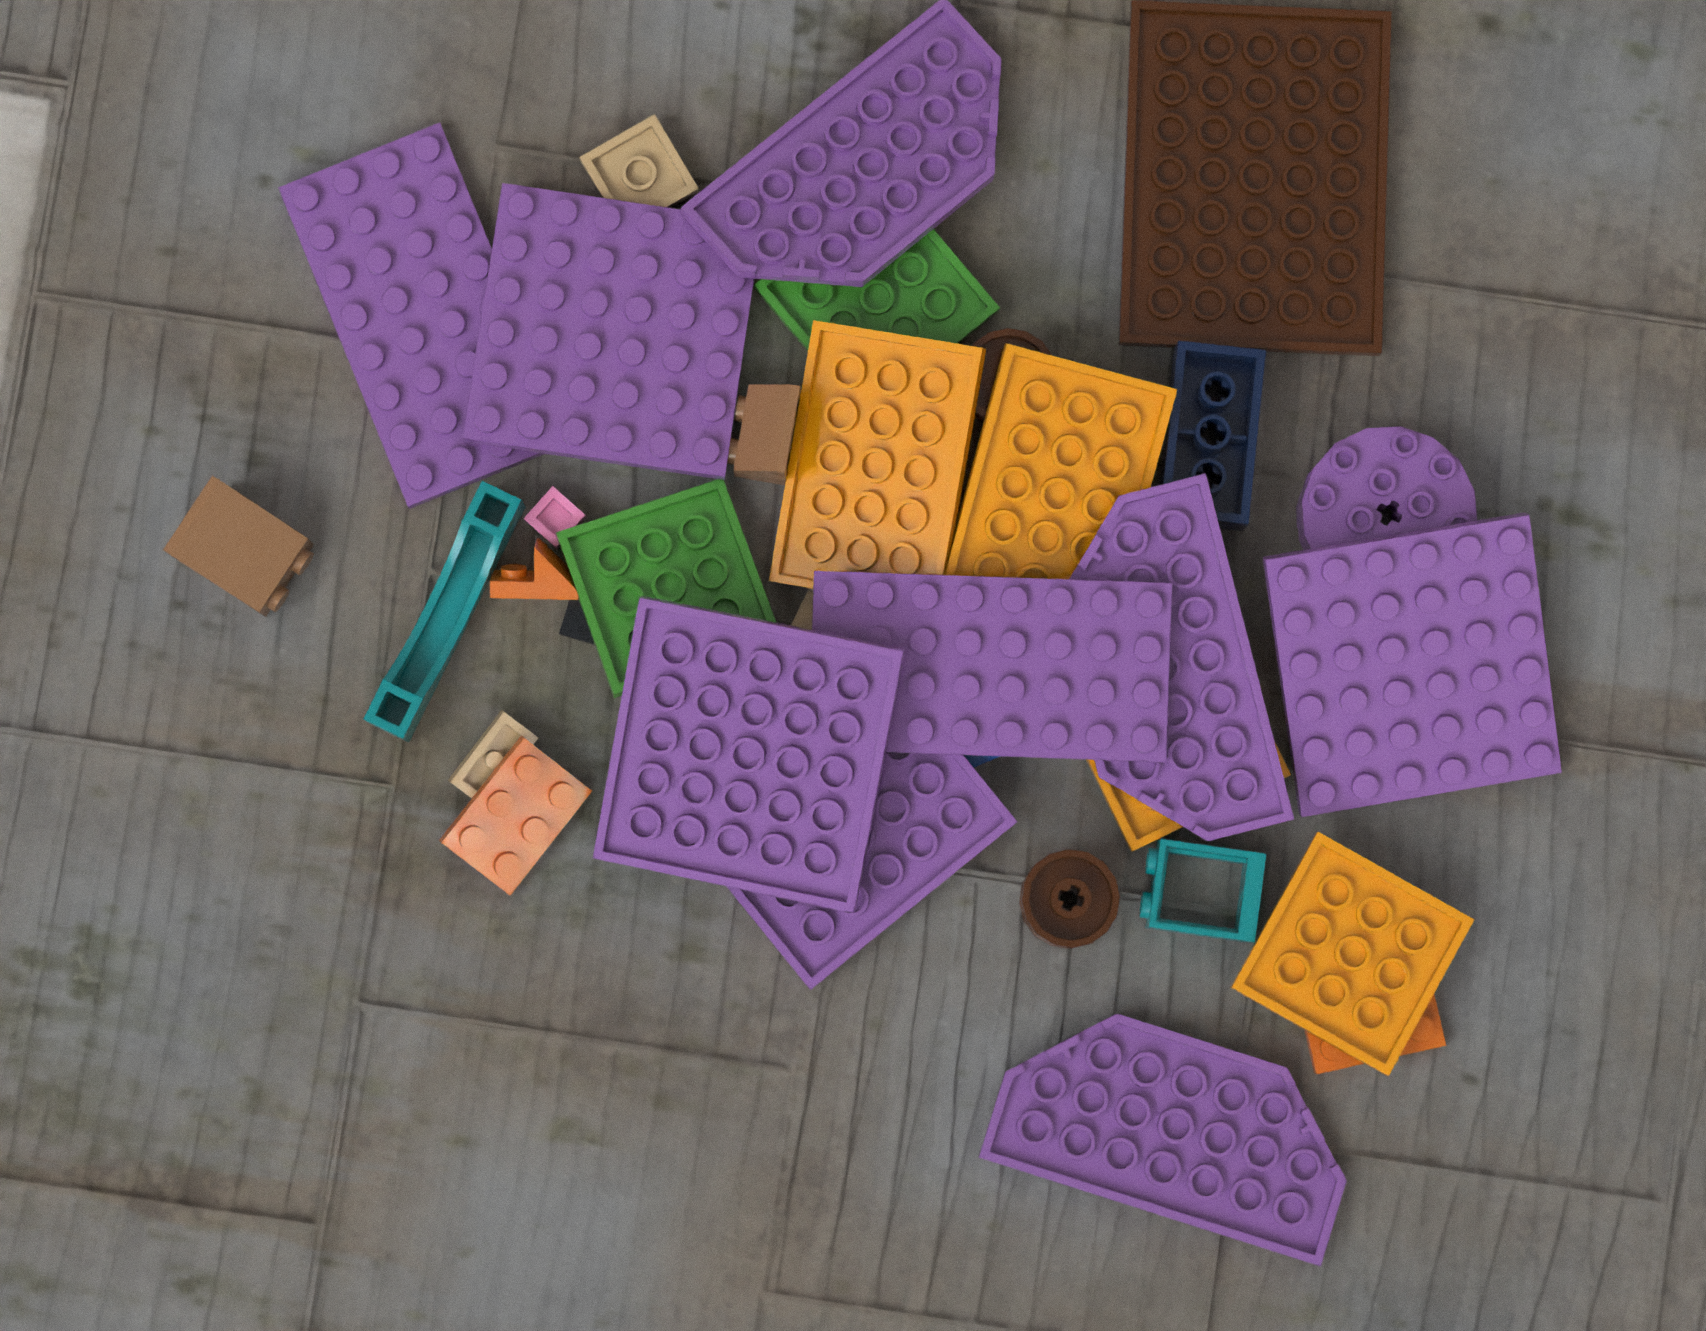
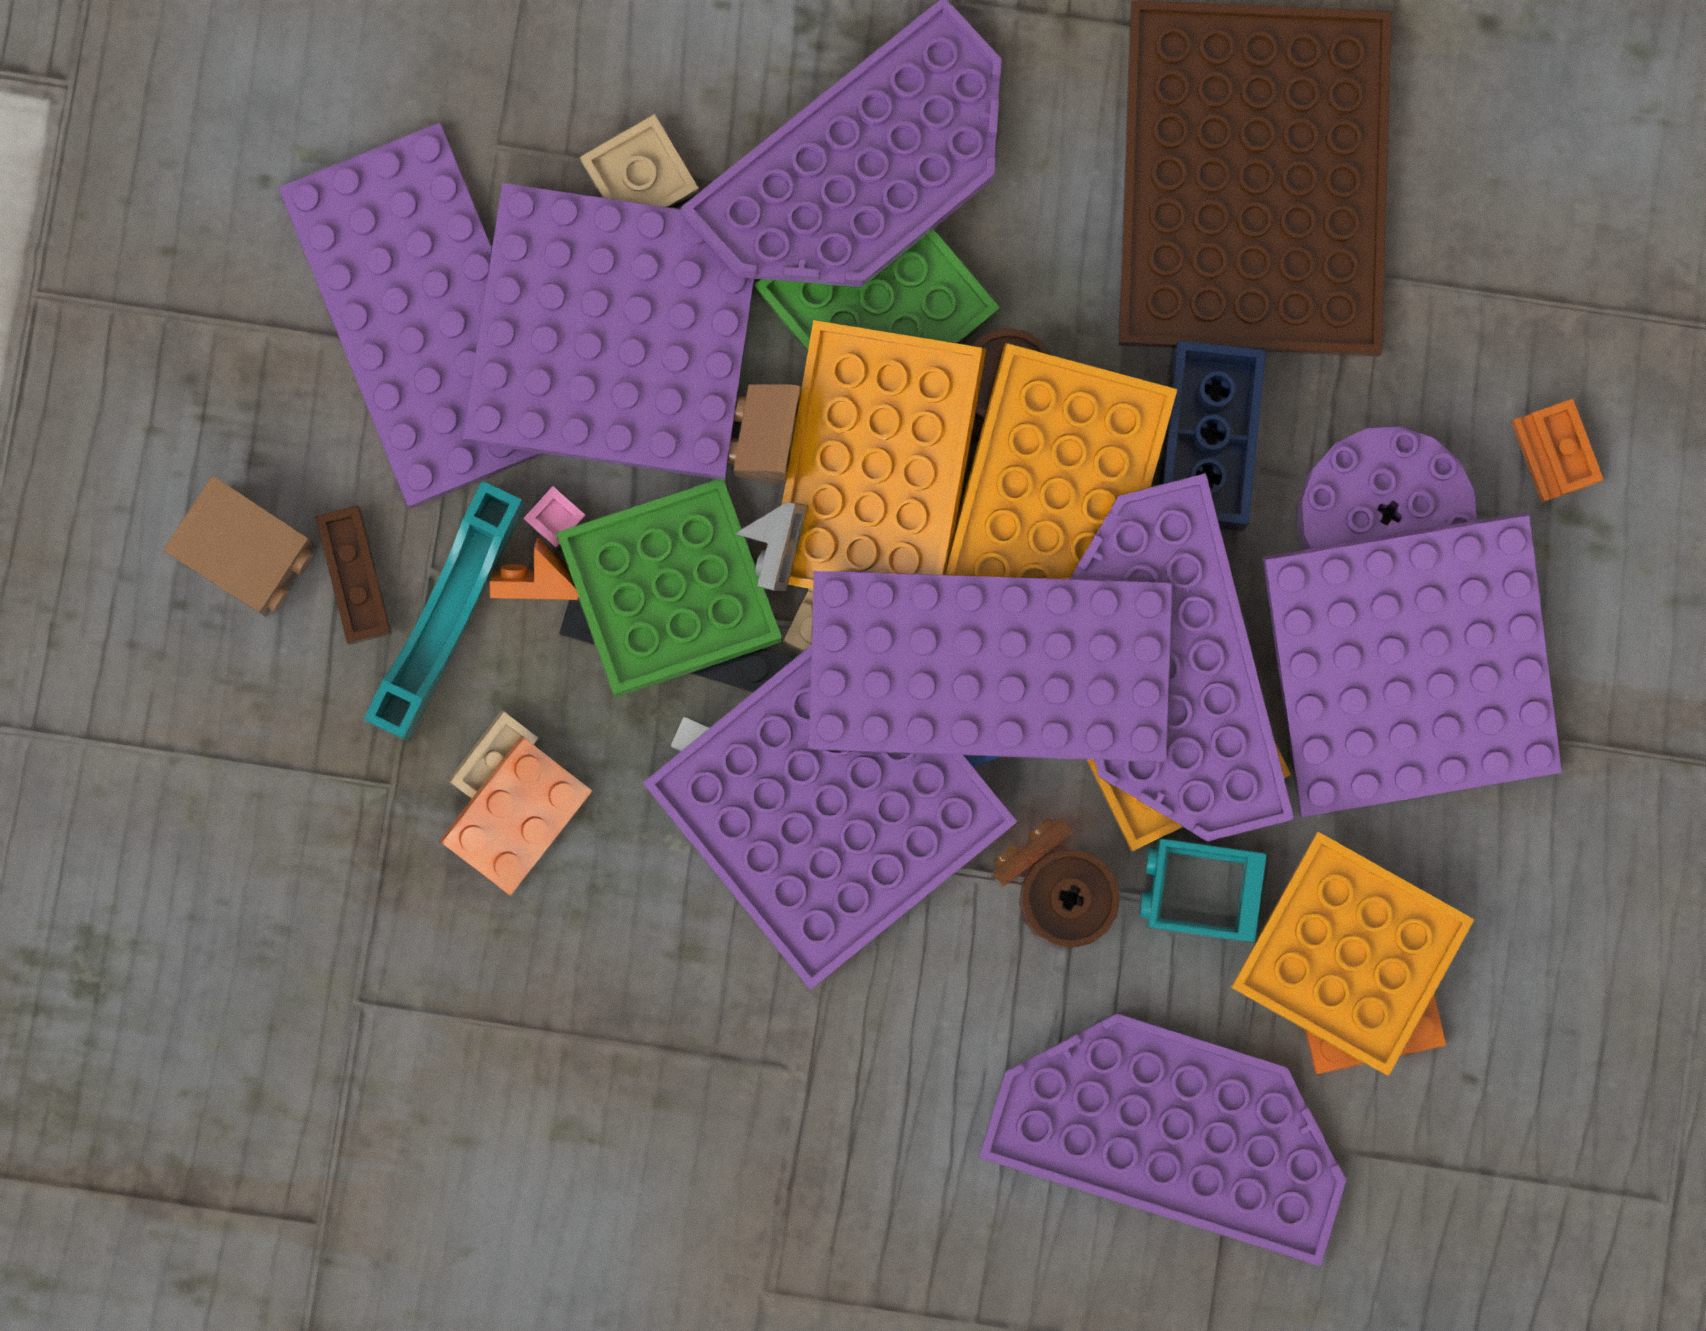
medium lavender plate [593,596,905,913] -> none
none -> reddish brown plate [315,505,392,645]
none -> light grey slope [736,502,808,591]
none -> clear orange plate [991,818,1074,888]
none -> orange plate [1511,398,1604,503]

